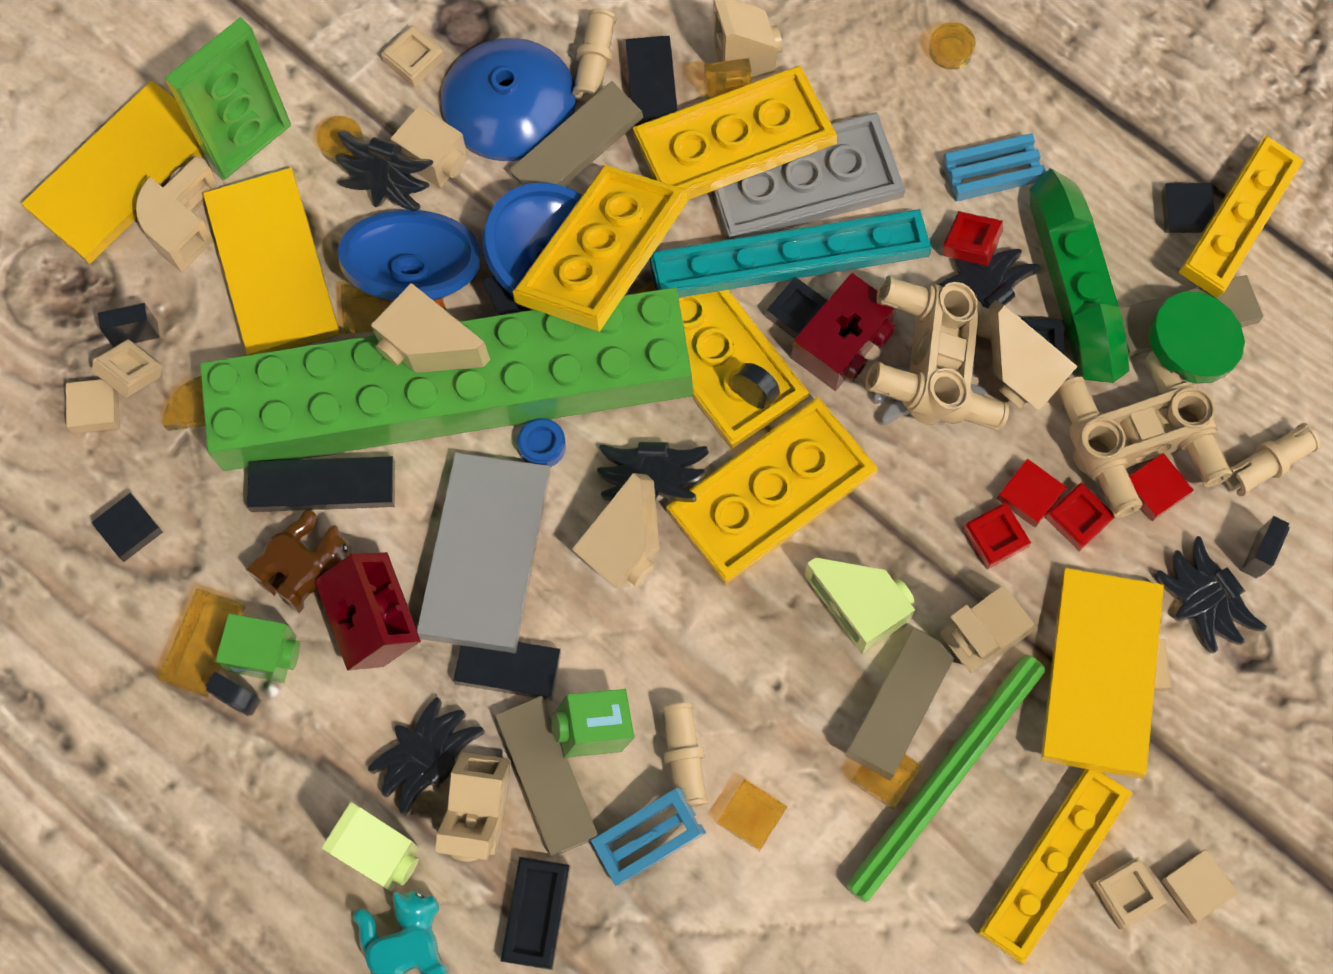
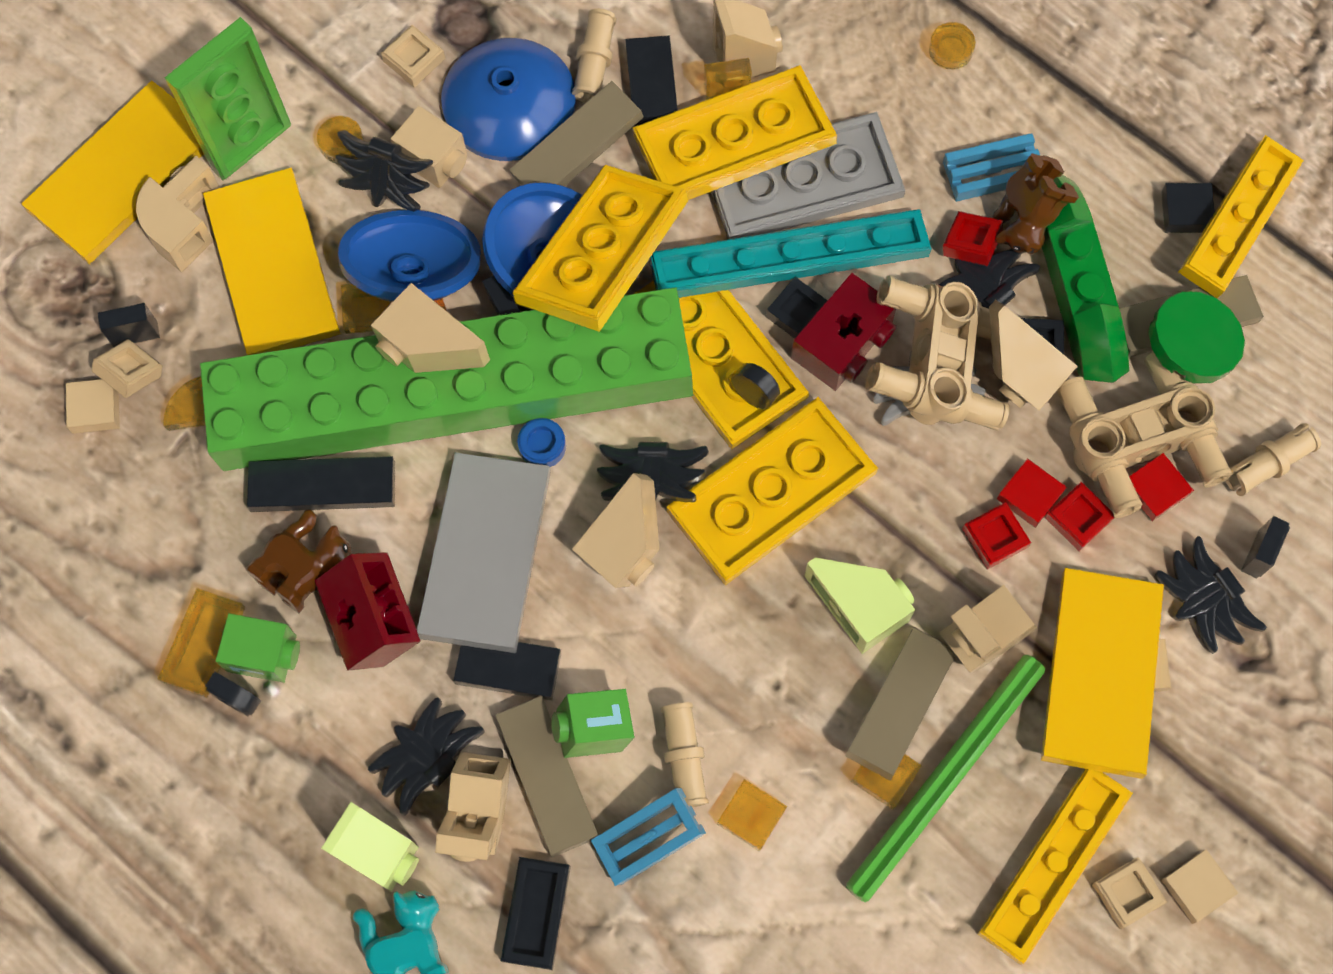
black tile [91,492,163,562] -> none
none -> reddish brown animal [992,153,1079,254]

